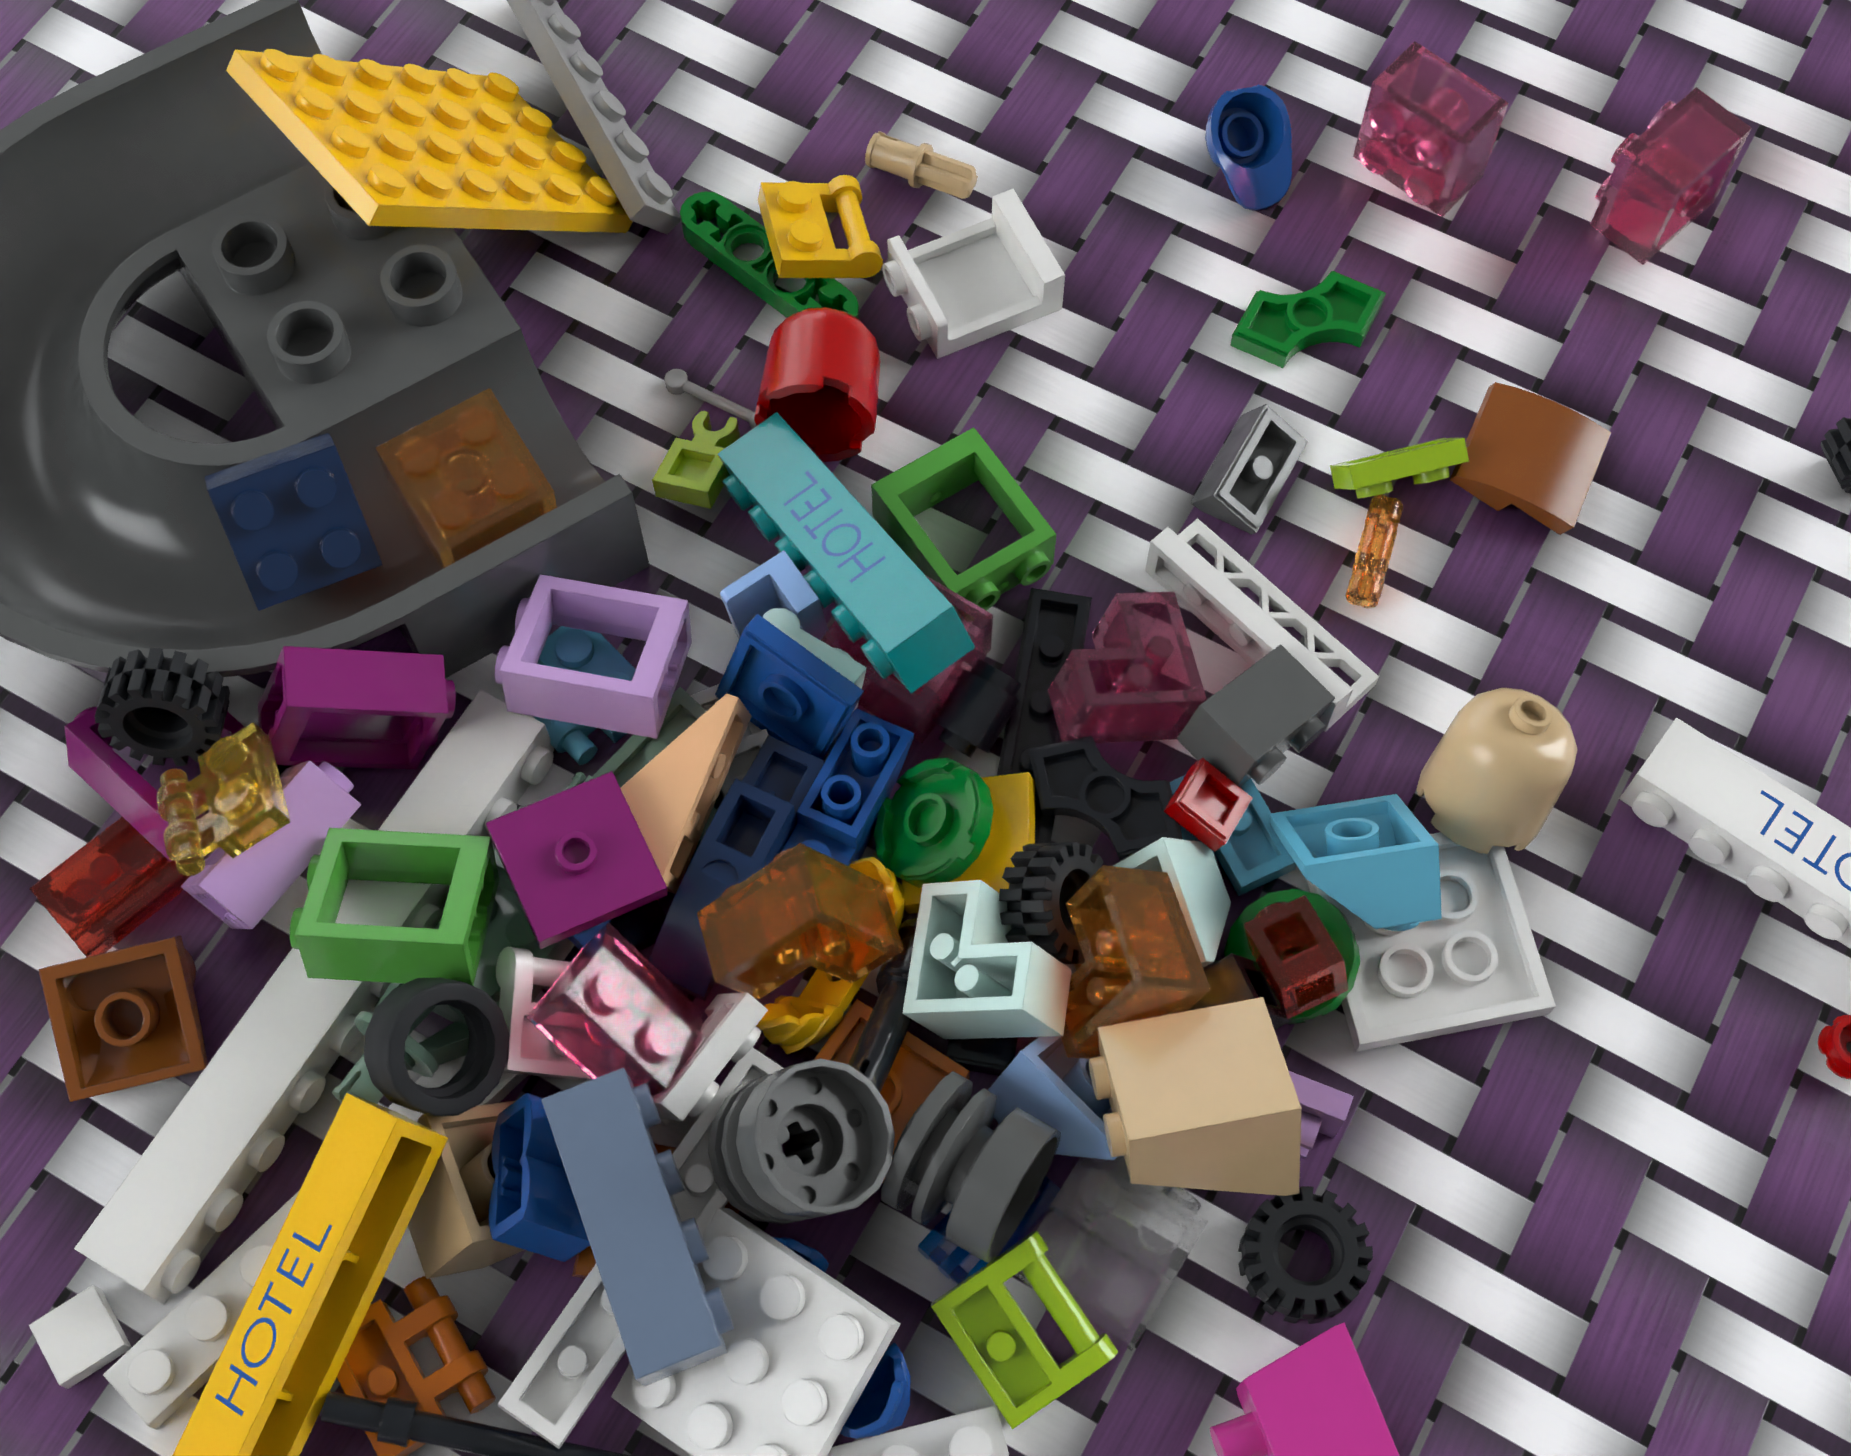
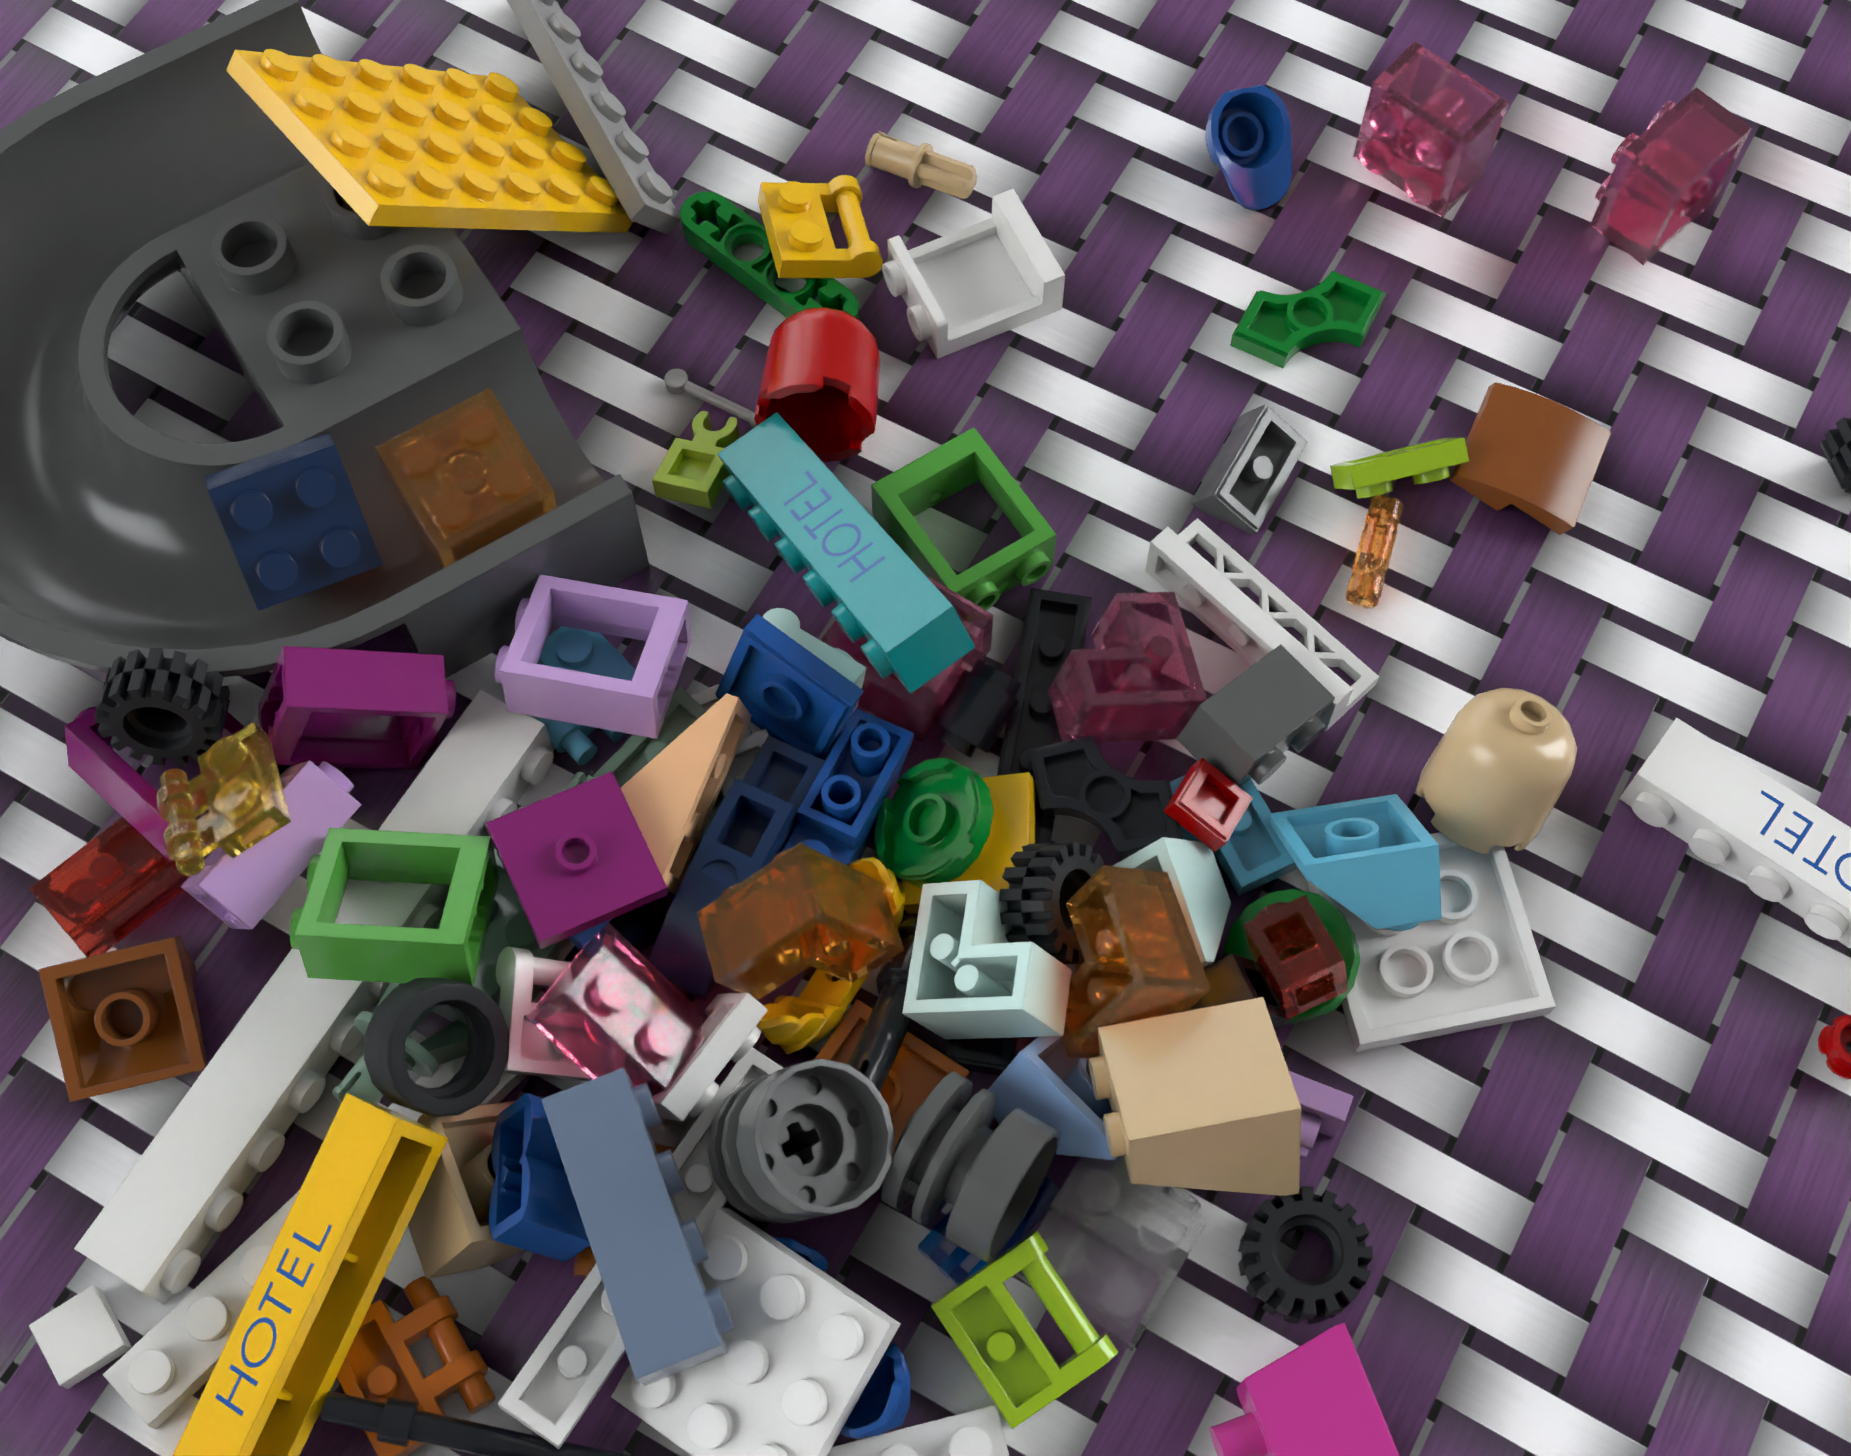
light blue panel [720,550,833,647] -> none

